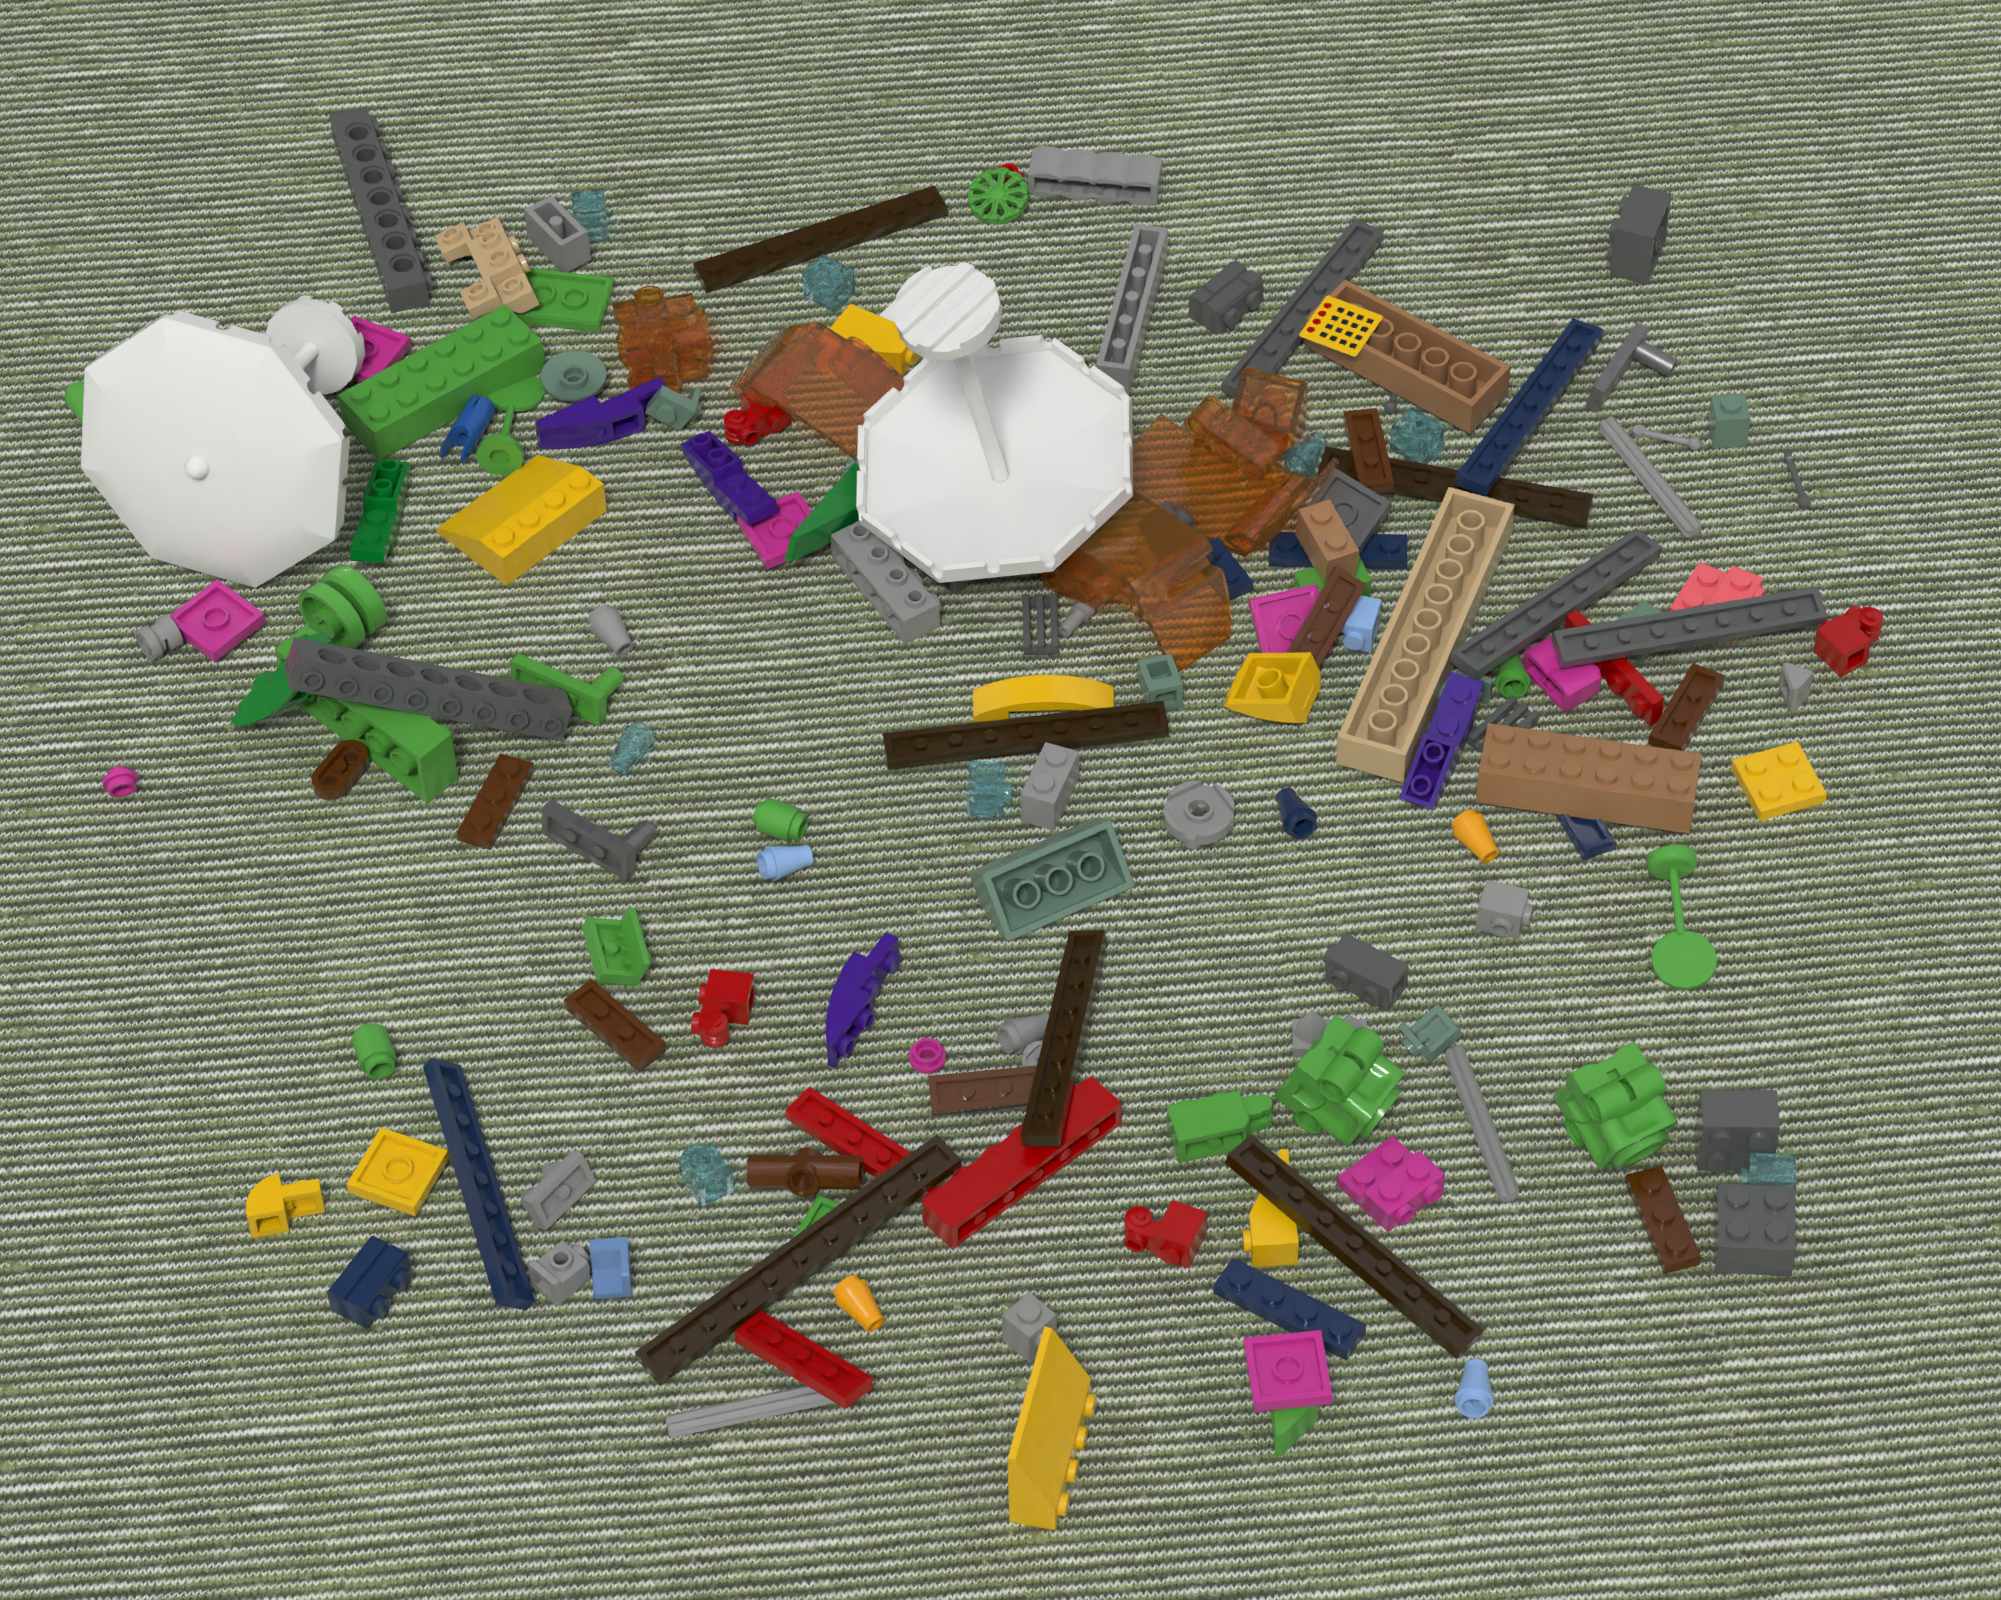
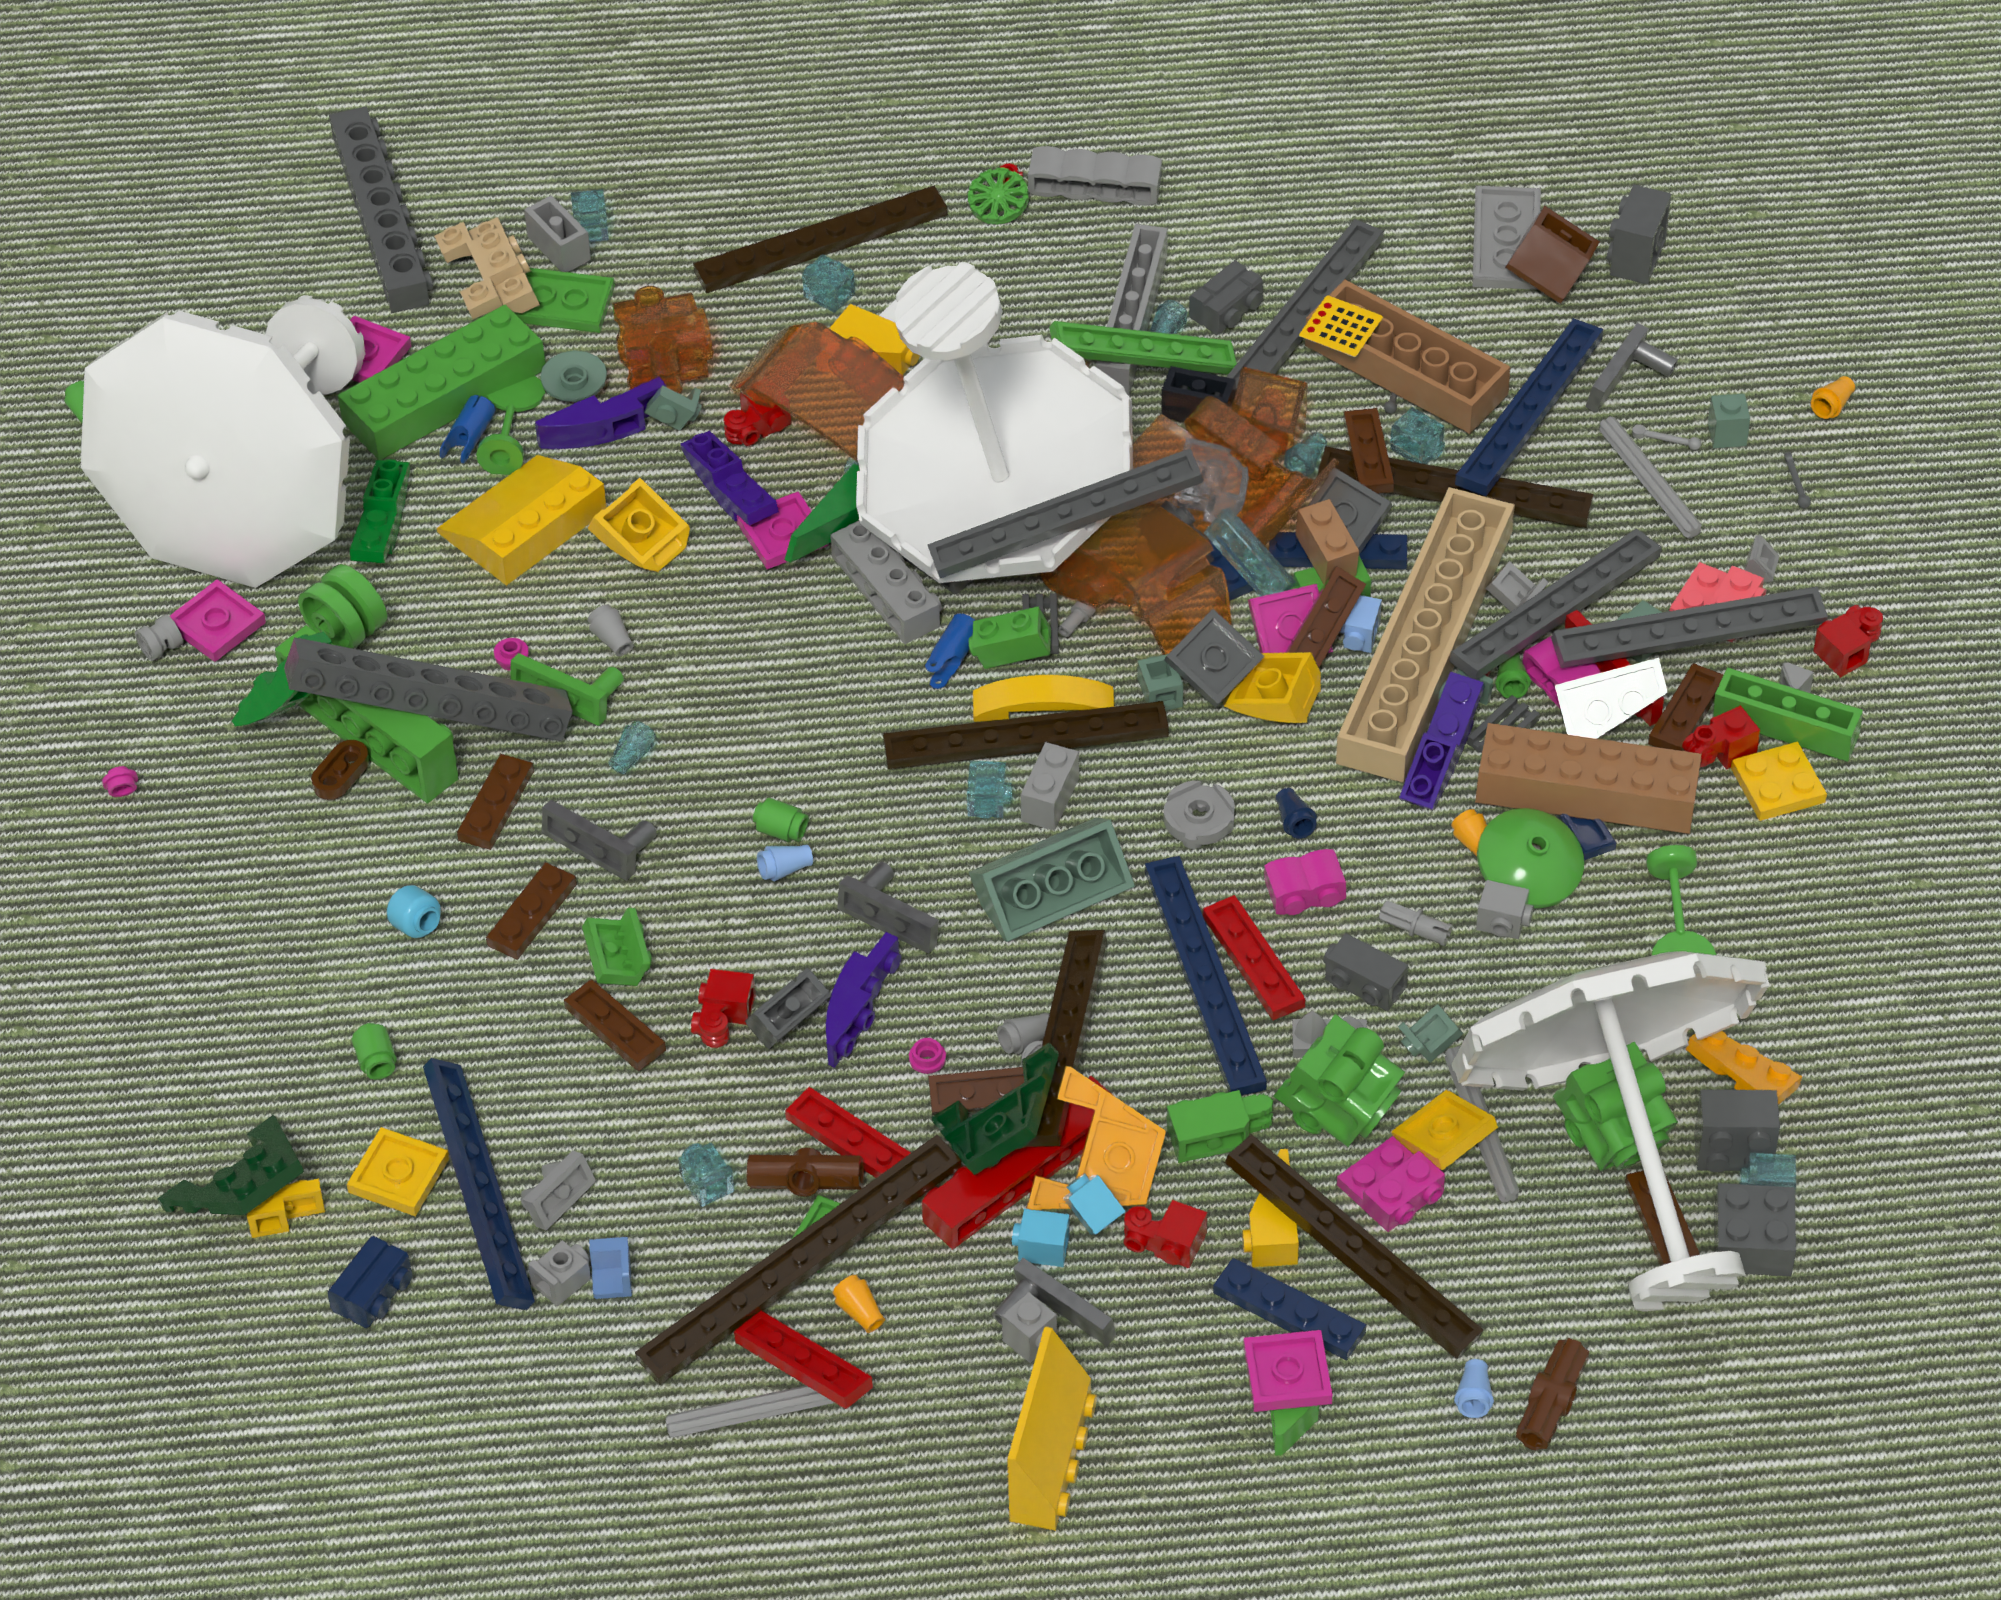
none -> dark green wing [157,1115,305,1215]
none -> medium azure head [387,885,441,938]
none -> reddish brown plate [486,862,577,960]
none -> dark pink plate [494,638,529,671]
none -> yellow slope [588,478,690,572]
none -> dark grey brick [745,968,831,1049]
none -> flat silver piece [837,862,939,954]
none -> blue piece [925,613,975,689]
none -> dark grey plate [927,448,1203,579]
none -> dark green wing [931,1043,1059,1175]
none -> bright green brick [969,606,1051,669]
none -> flat silver piece [992,1258,1116,1347]
none -> medium azure brick [1012,1209,1070,1267]
none -> light orange wing [1026,1065,1166,1210]
none -> bright green tile [1049,321,1237,374]
none -> medium azure brick [1063,1173,1126,1235]
none -> dark blue plate [1145,856,1267,1096]
none -> clear light blue cone [1150,300,1188,334]
none -> black brick [1161,366,1236,431]
none -> dark grey tile [1164,609,1265,708]
none -> clear brick [1172,437,1249,522]
none -> red plate [1203,895,1306,1021]
none -> clear light blue plate [1204,507,1296,597]
none -> dark pink brick [1264,849,1346,915]
none -> light grey axle [1379,901,1453,946]
none -> yellow plate [1391,1089,1498,1170]
none -> white piece [1451,951,1770,1312]
none -> light grey tile [1472,186,1541,290]
none -> bright green dish [1477,808,1584,908]
none -> light grey bracket [1486,561,1549,612]
none -> reddish brown slope [1505,206,1600,304]
none -> reddish brown piece [1516,1338,1589,1451]
none -> wing [1555,658,1668,739]
none -> red brick [1682,705,1760,770]
none -> light orange wing [1685,1031,1803,1105]
none -> bright green brick [1713,667,1863,762]
none -> light grey slope [1744,534,1779,583]
none -> light orange cone [1811,376,1855,419]

